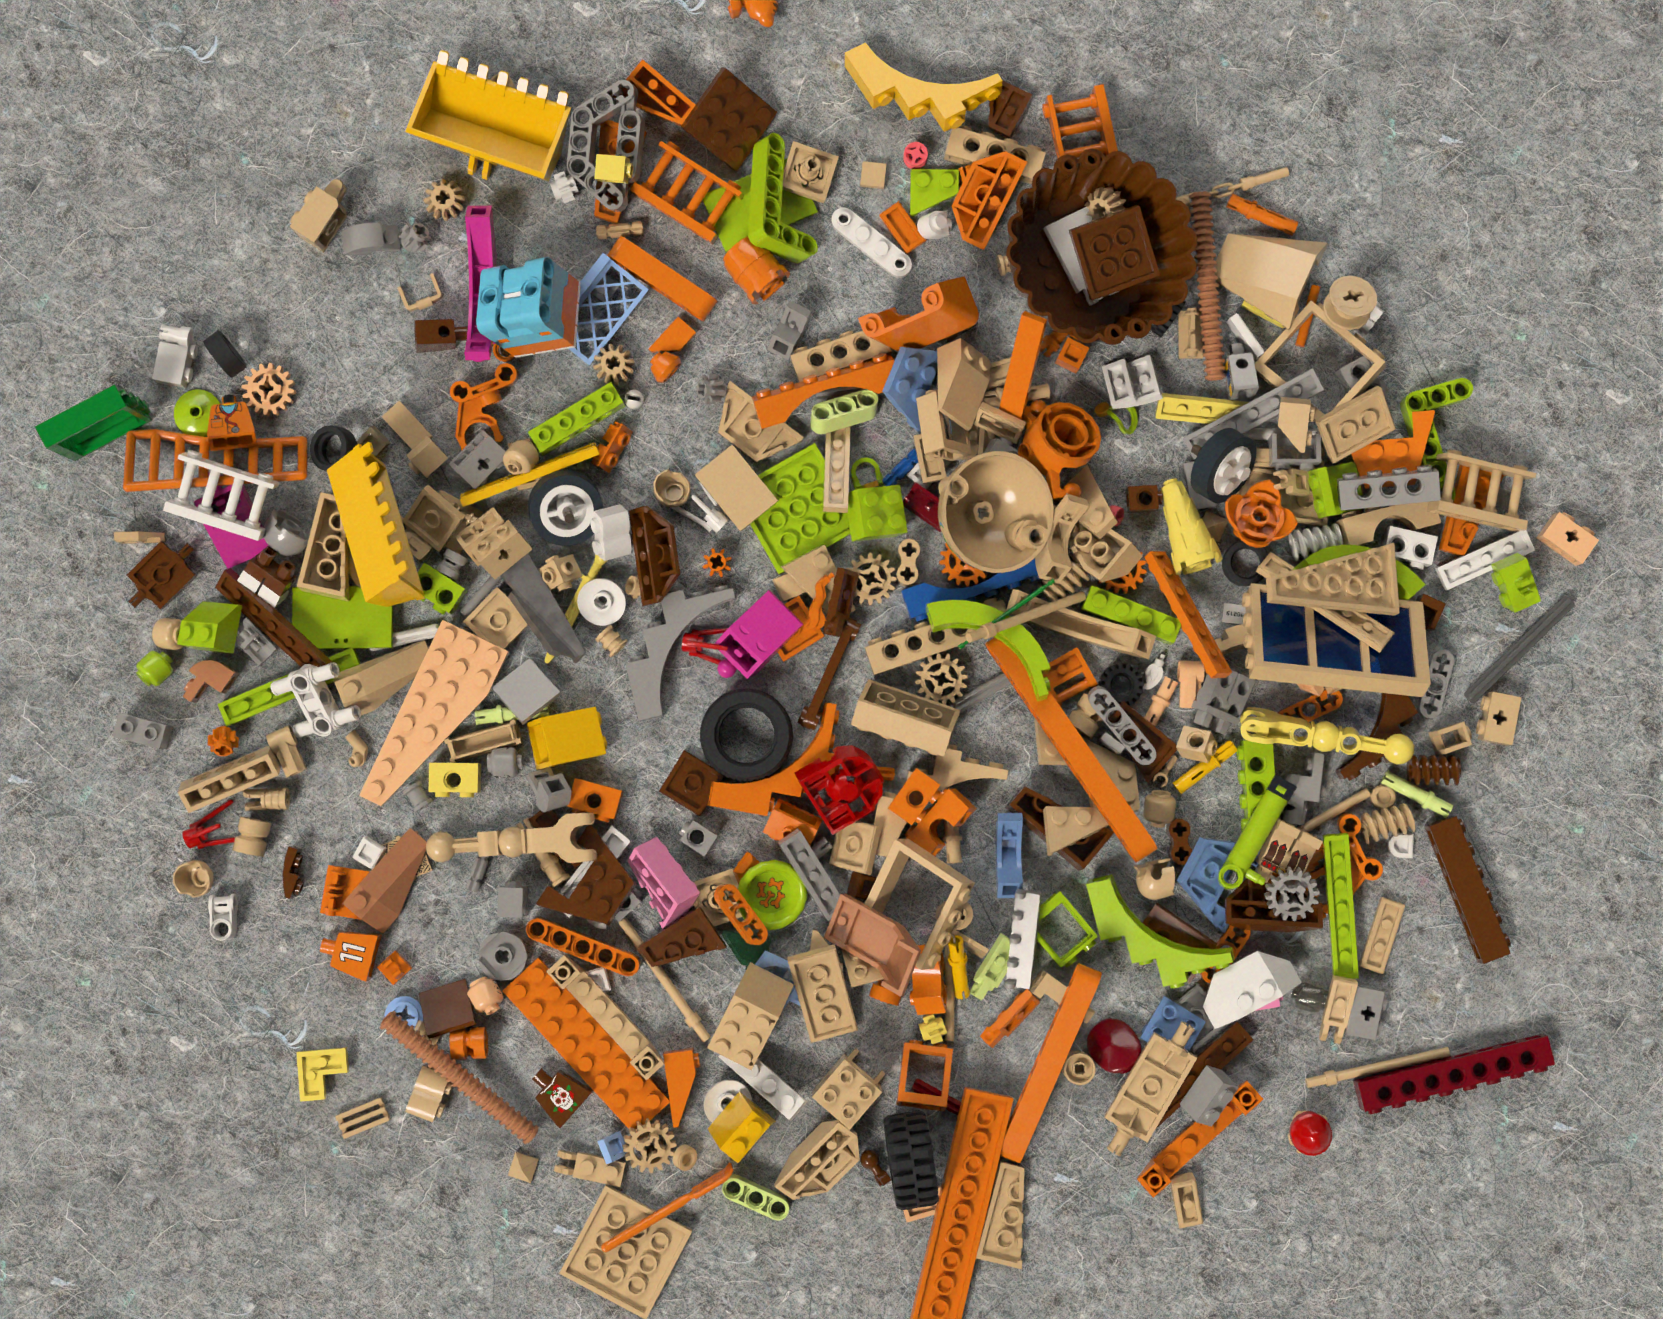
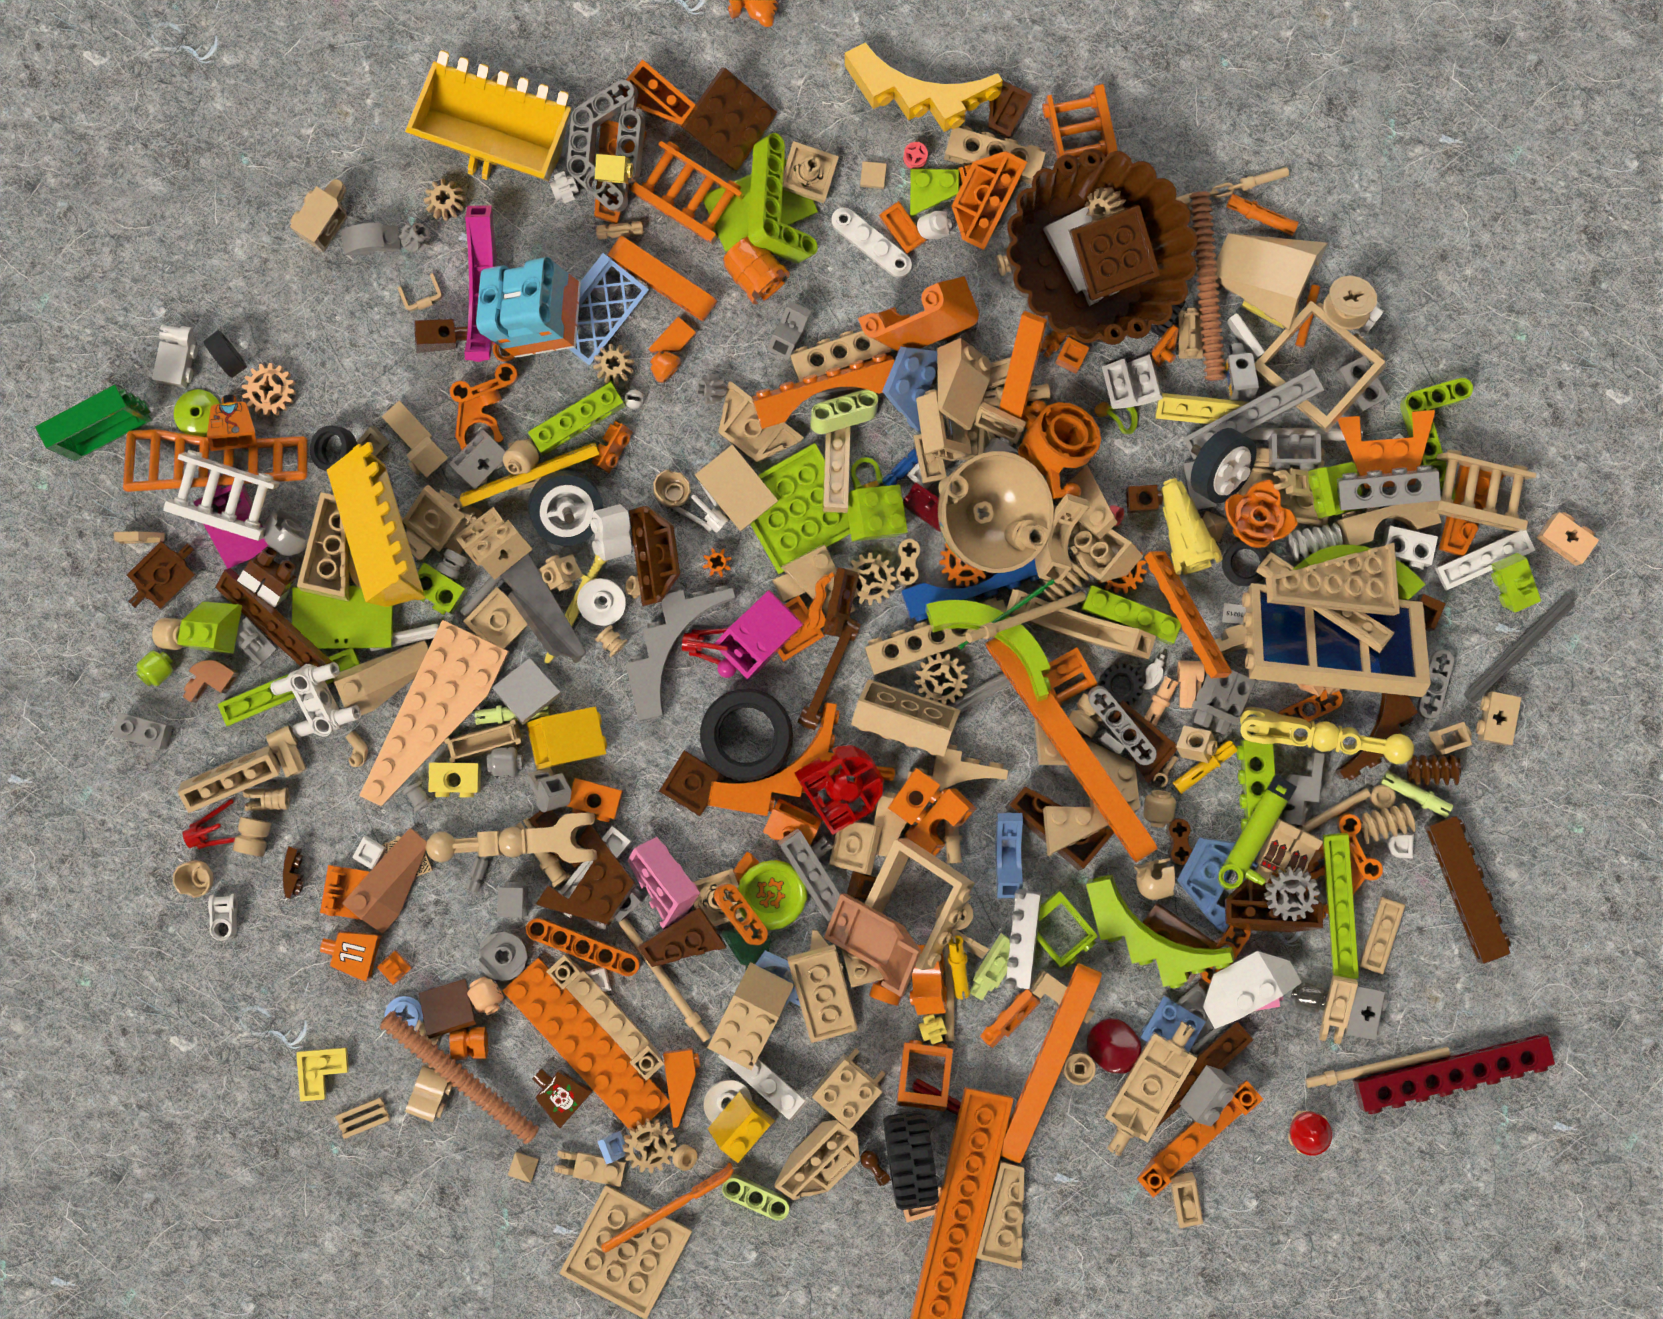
orange gear [207,726,239,756] -> none
light grey brick [679,820,719,857] -> none
tan slope [1278,397,1315,453] -> none
tan tile [1315,386,1396,463] -> none
none -> orange piece [1152,325,1178,367]

